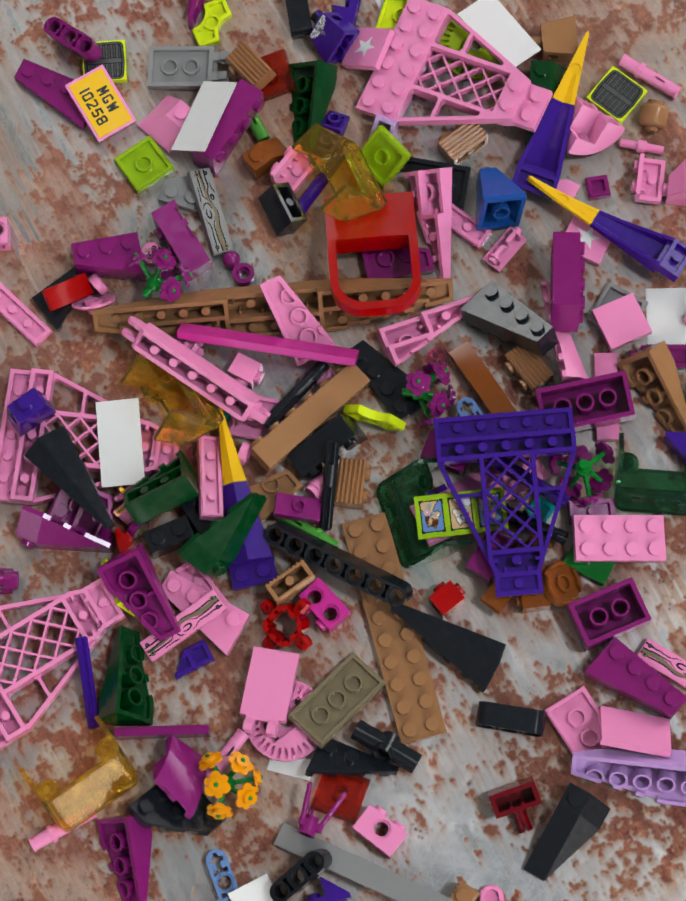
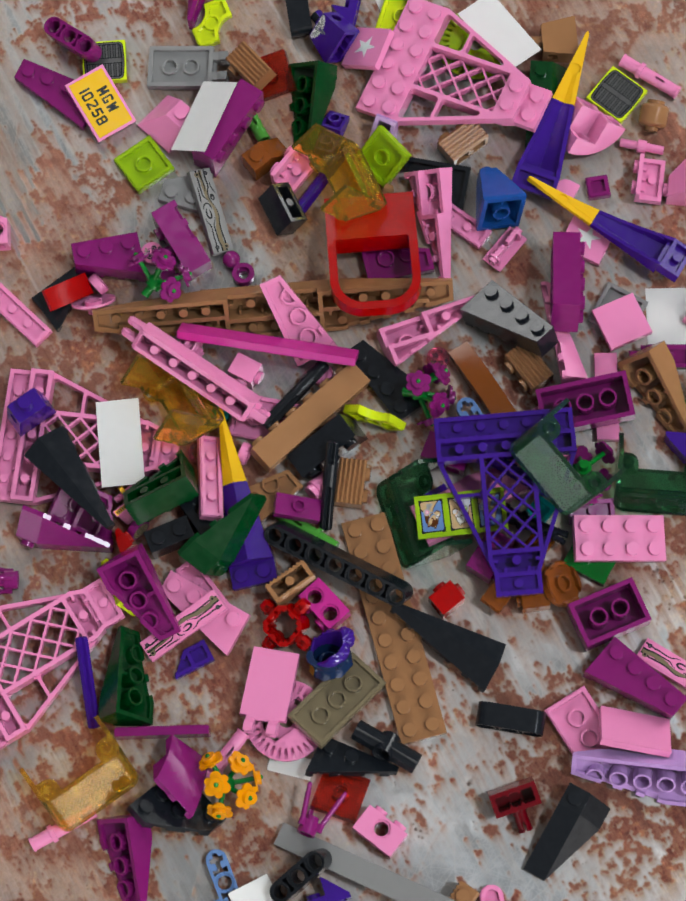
none -> piece [306,626,355,681]
none -> clear green windscreen [510,398,627,515]

